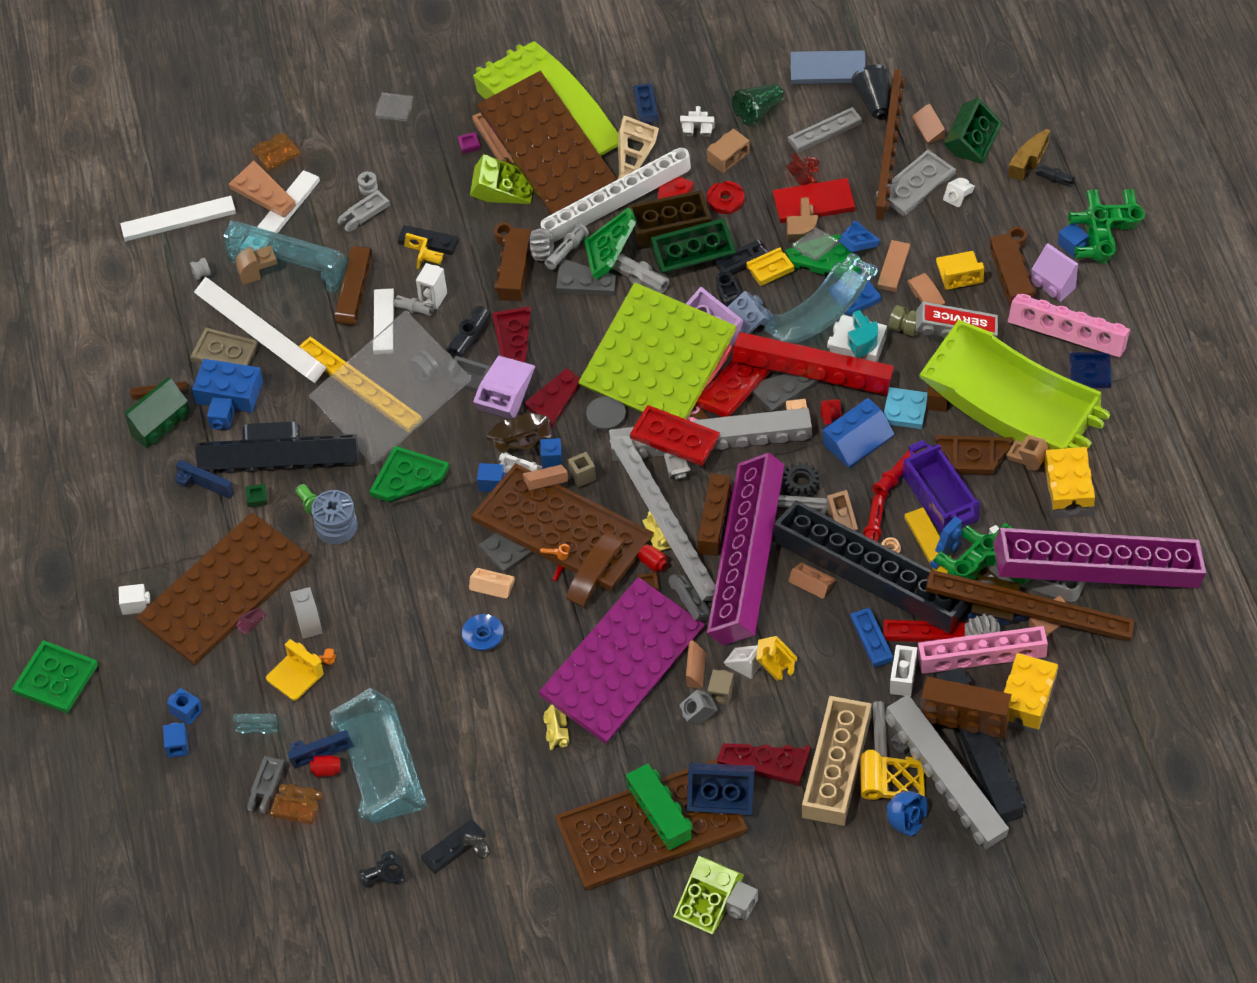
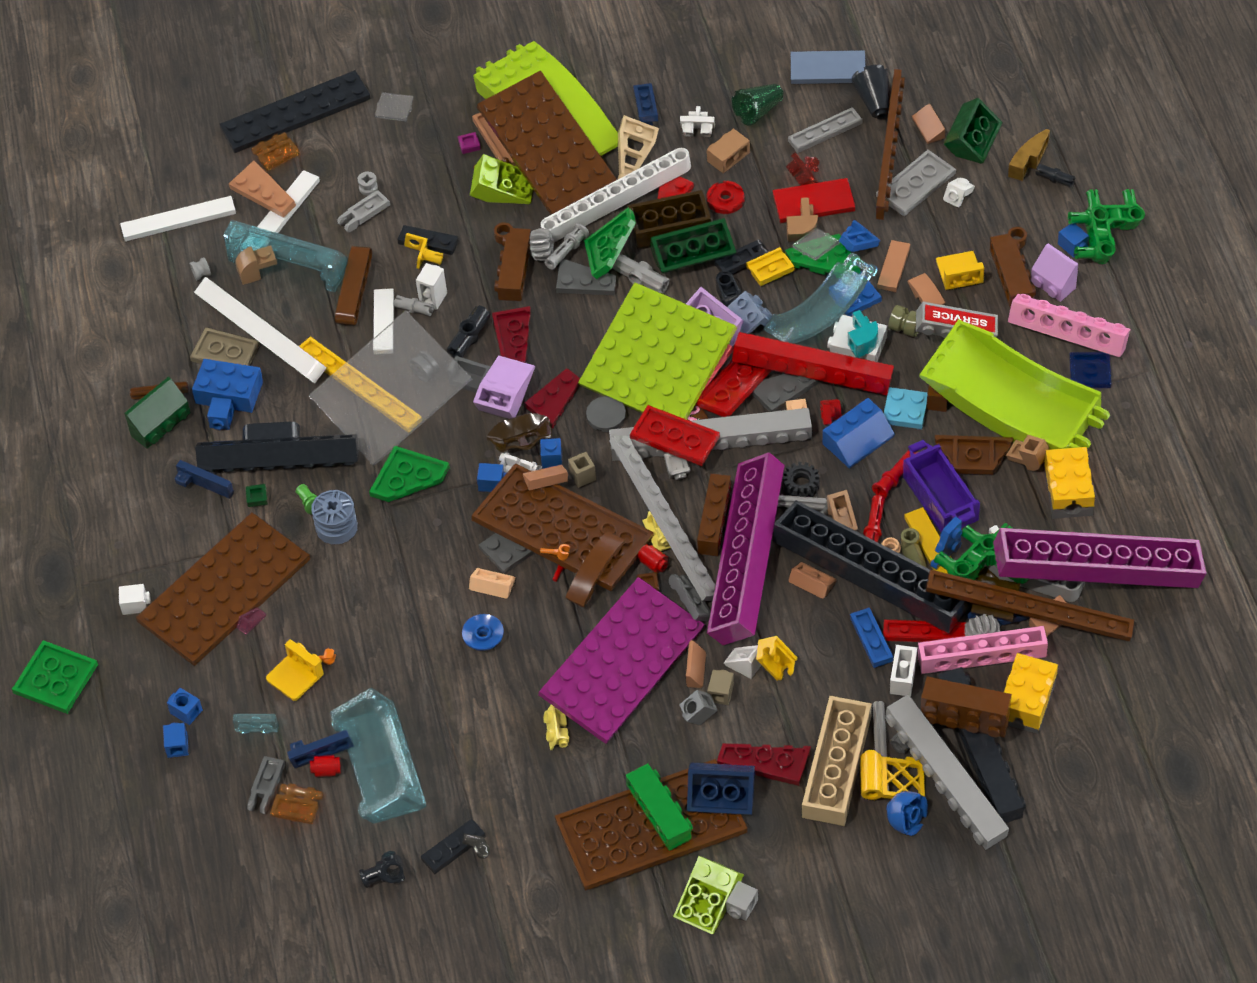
light grey brick [290,587,323,639] -> none
none -> black plate [220,70,371,153]
none -> olive piece [901,528,927,568]

